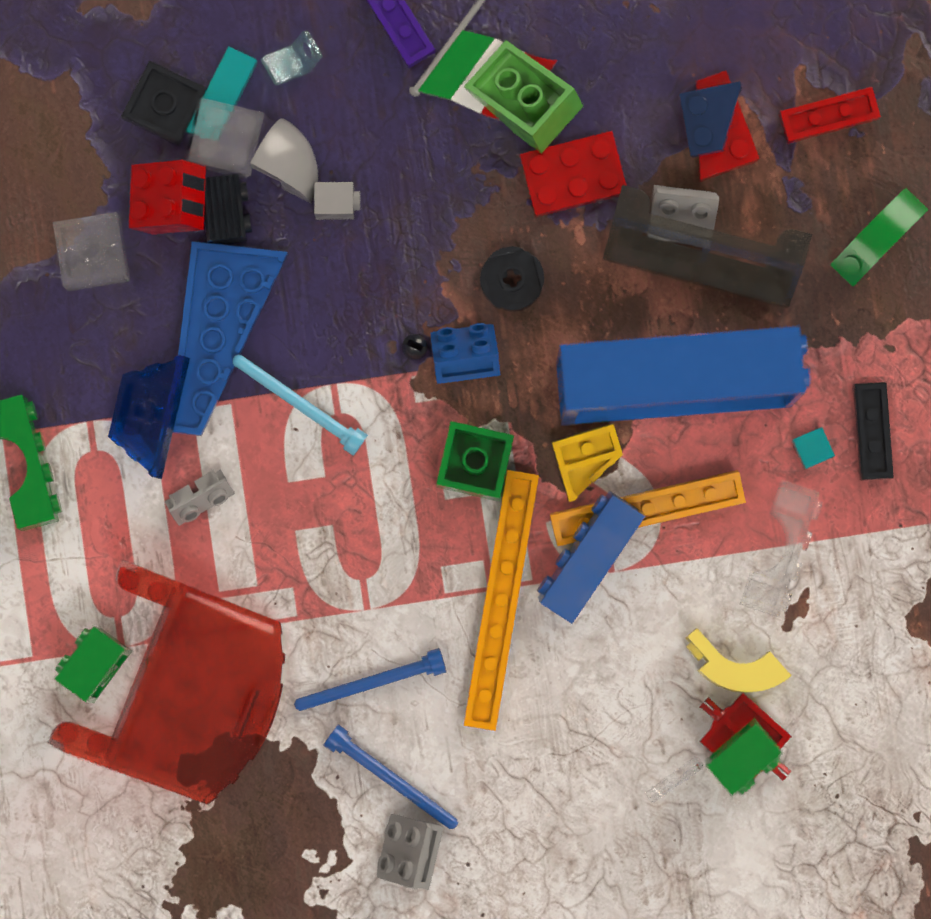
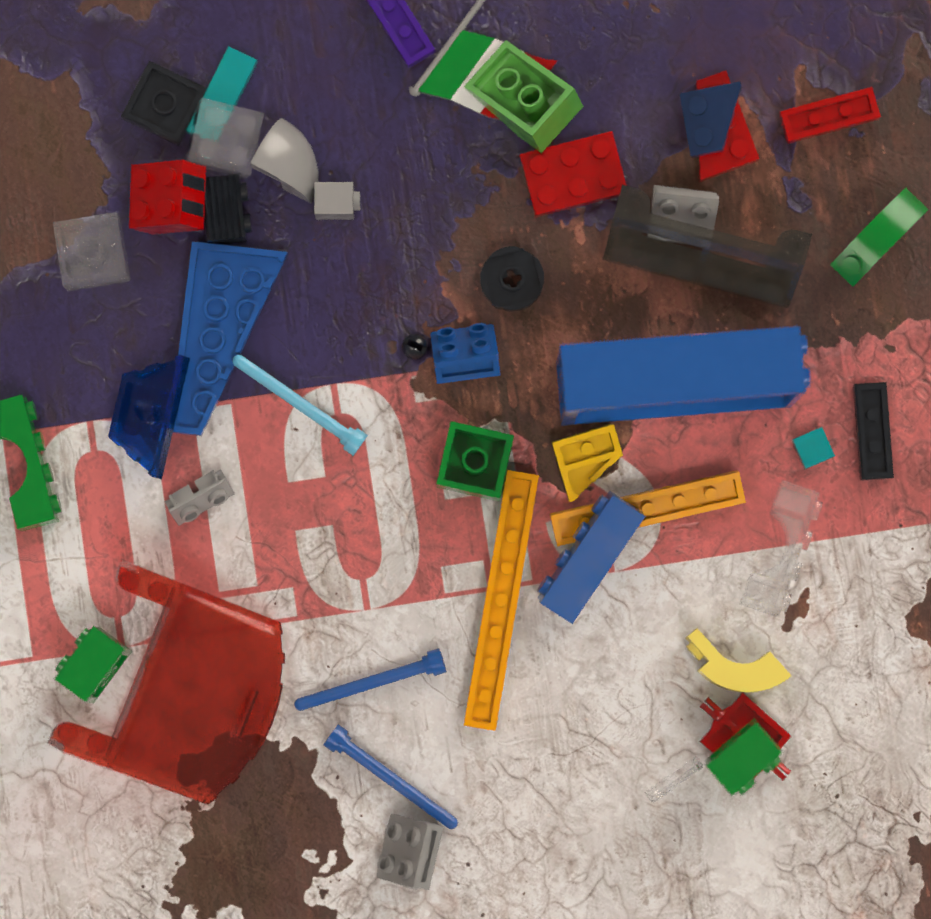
clear light blue bracket [261,30,323,85] -> none

